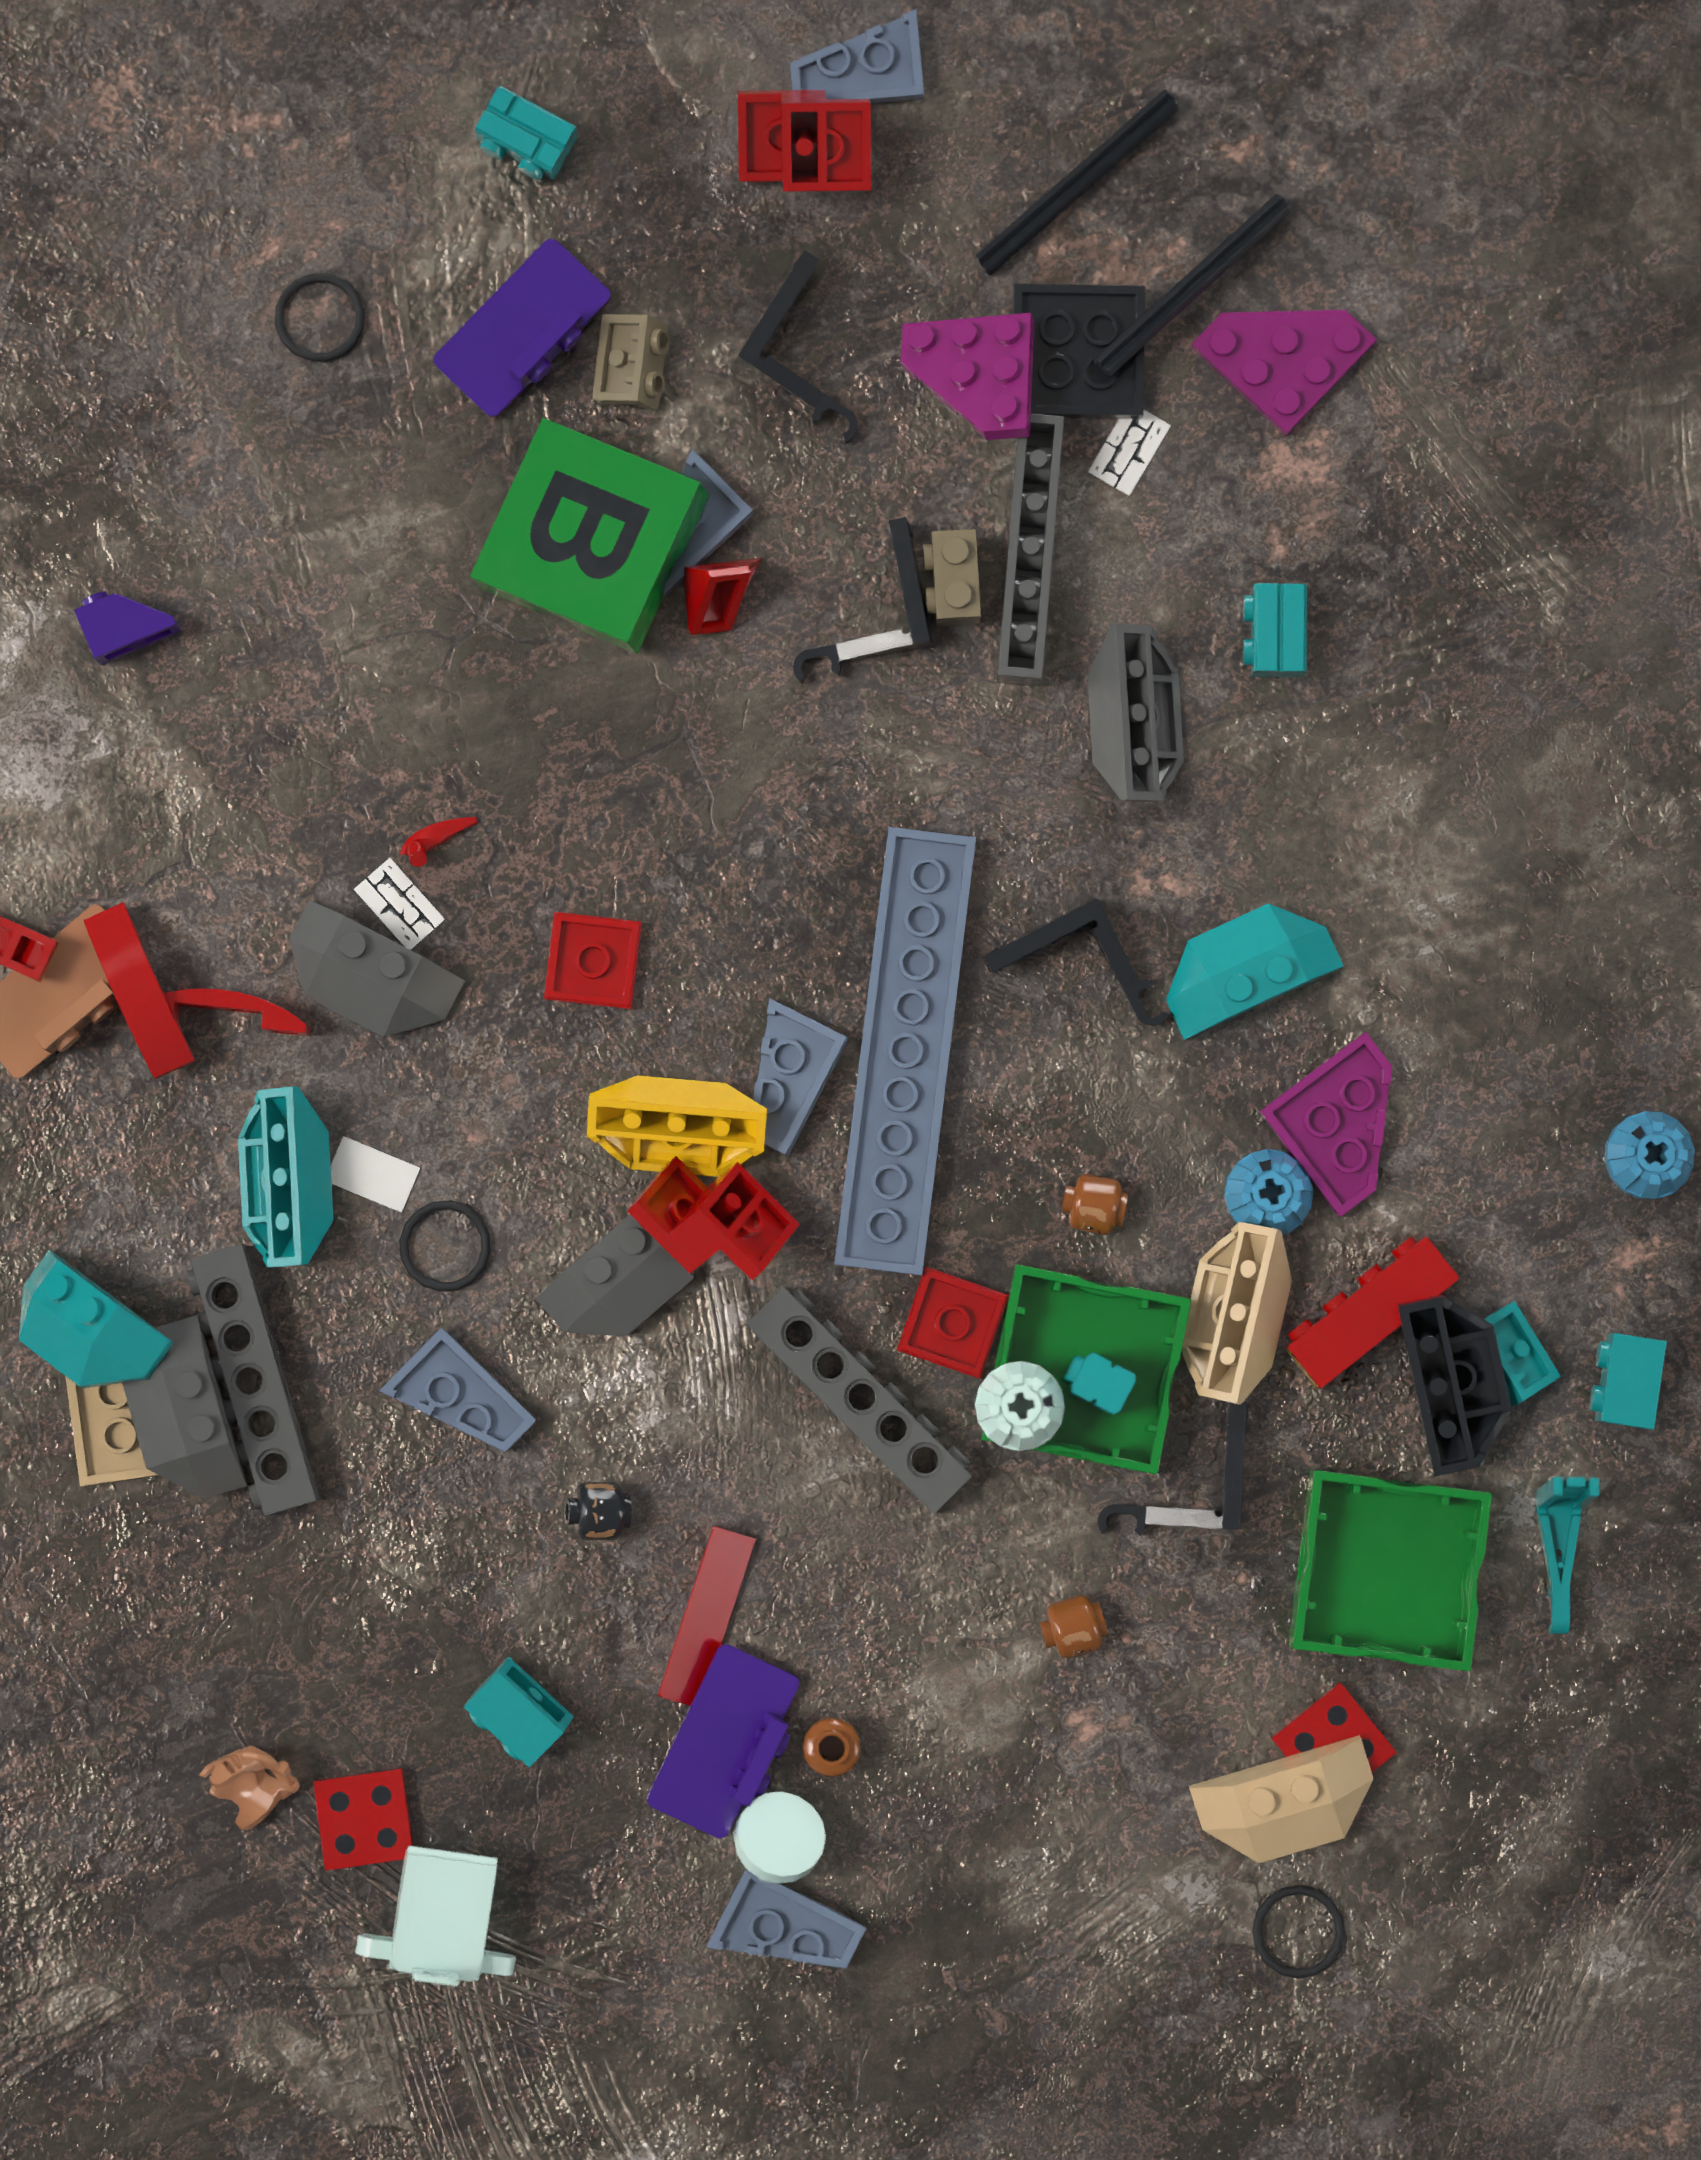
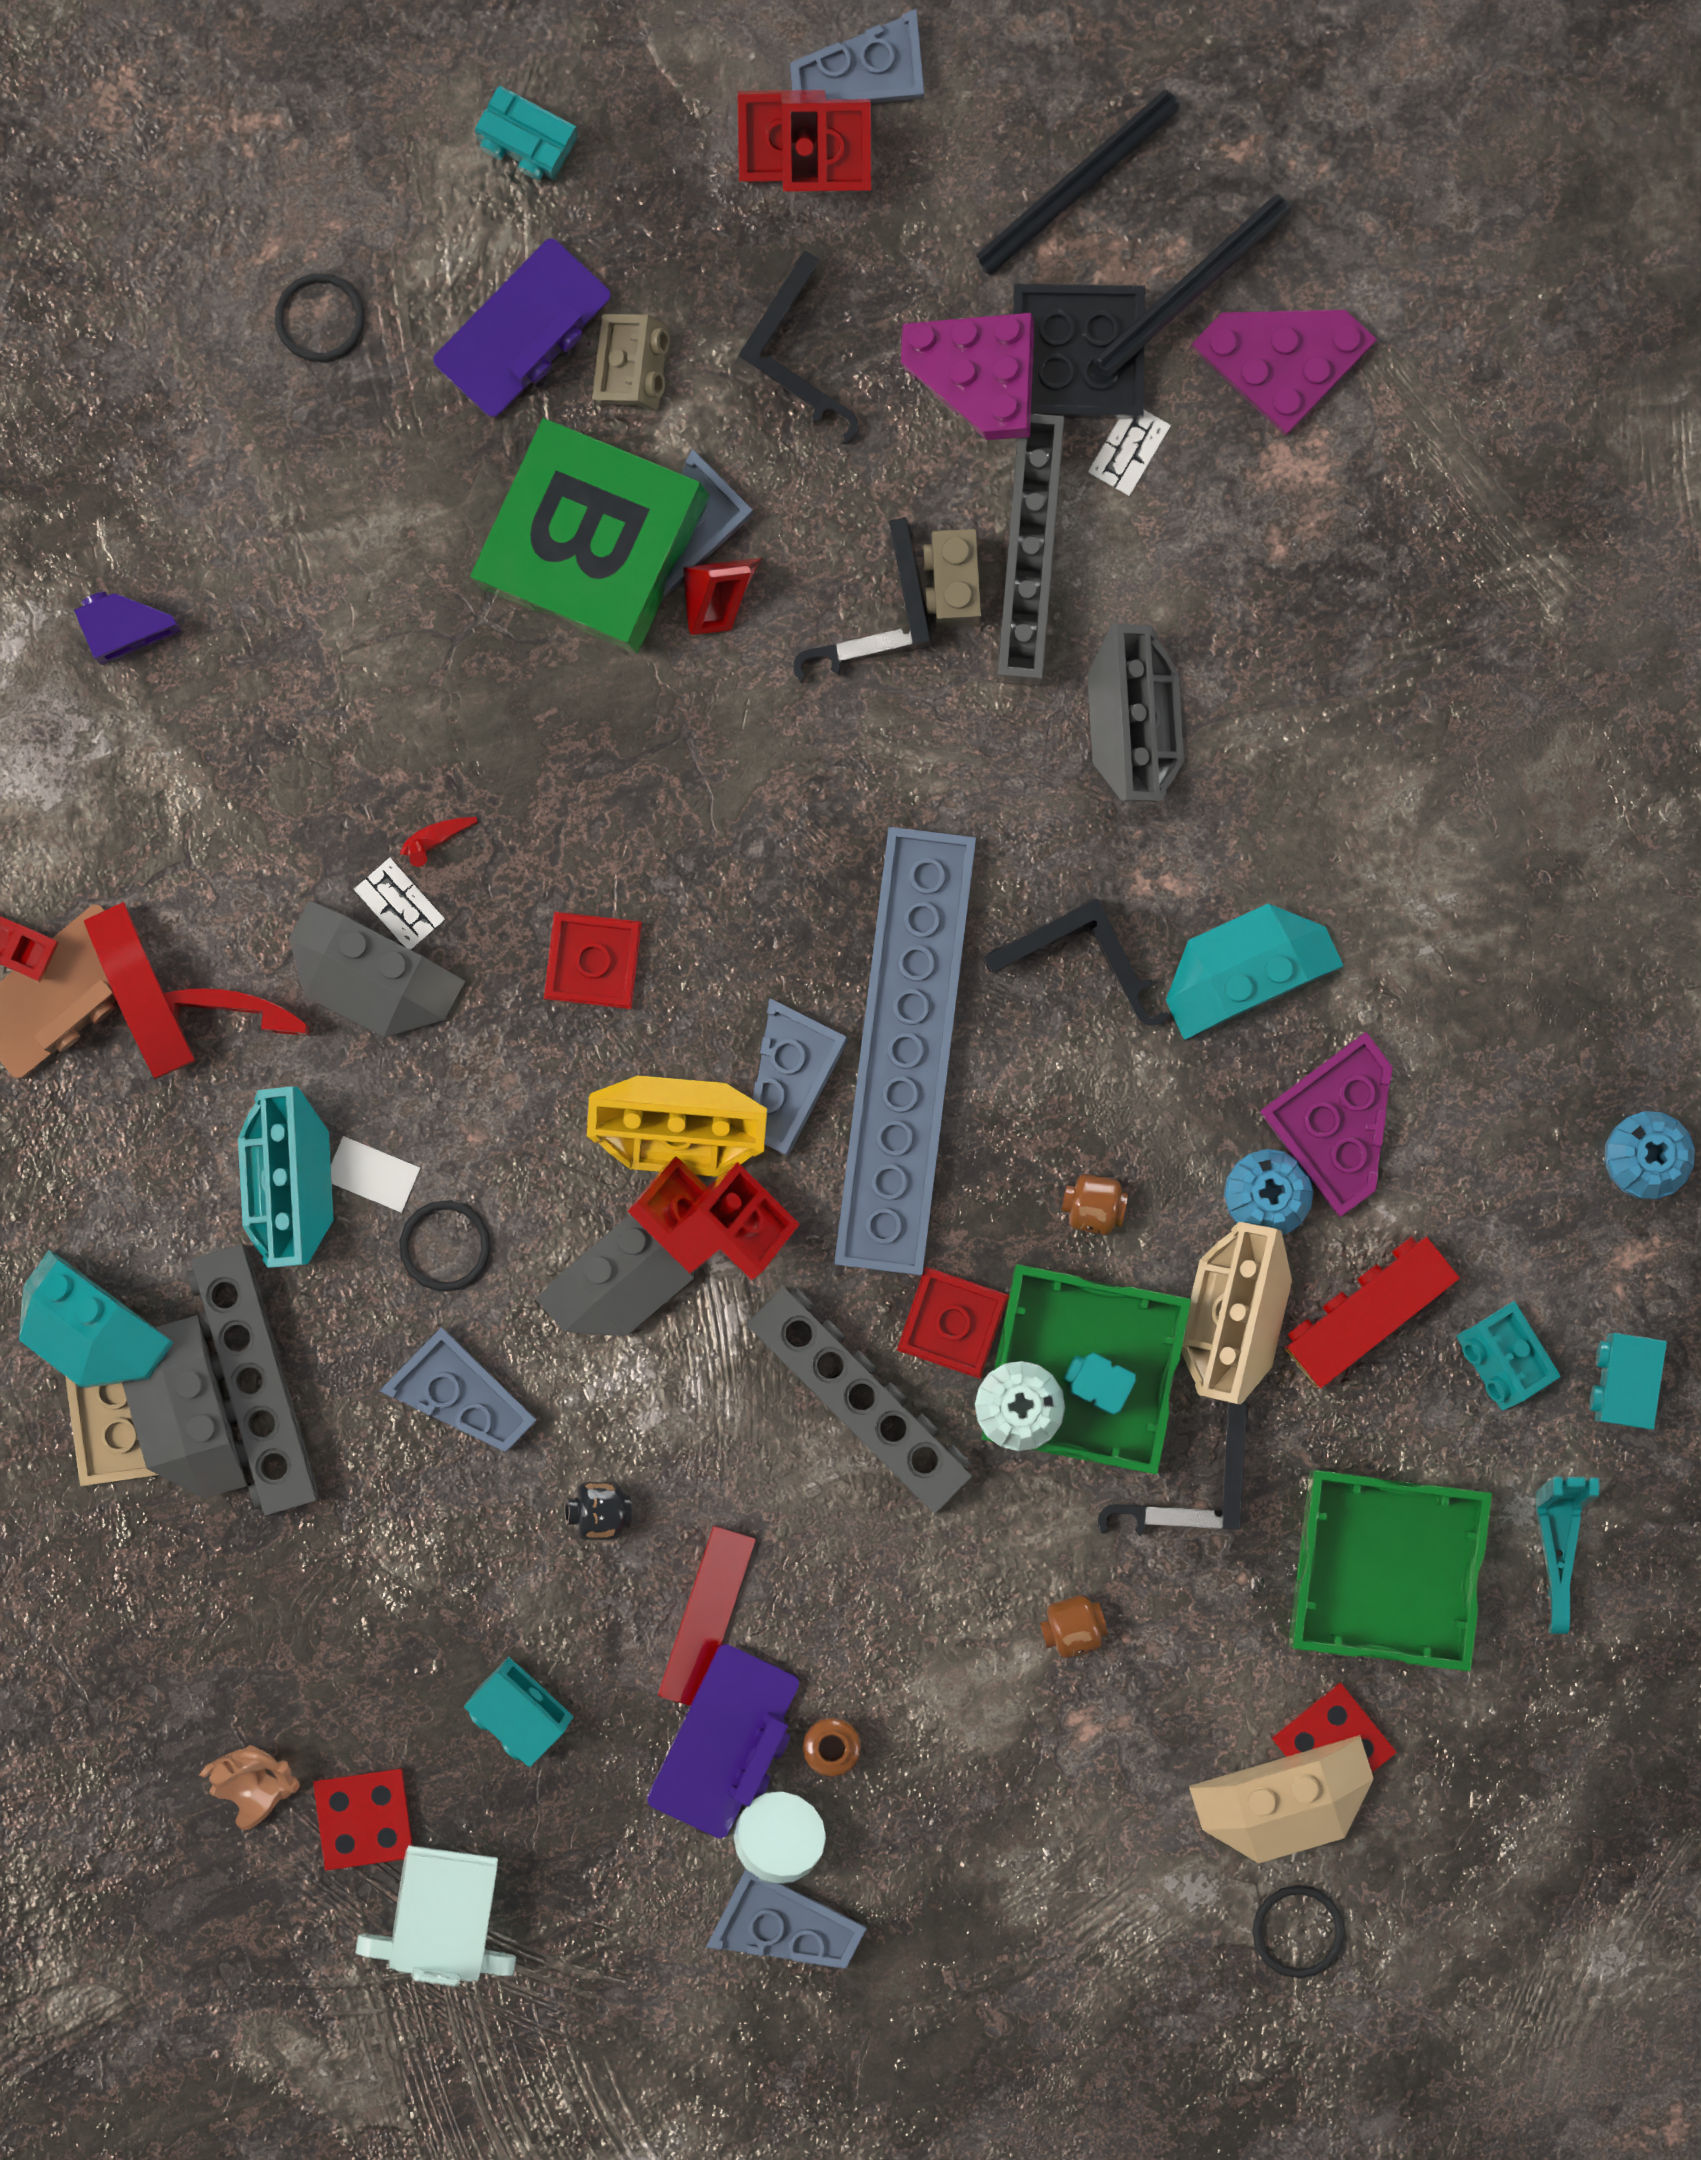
teal brick [1242,583,1307,678] -> none
black wedge [1397,1295,1512,1476] -> none

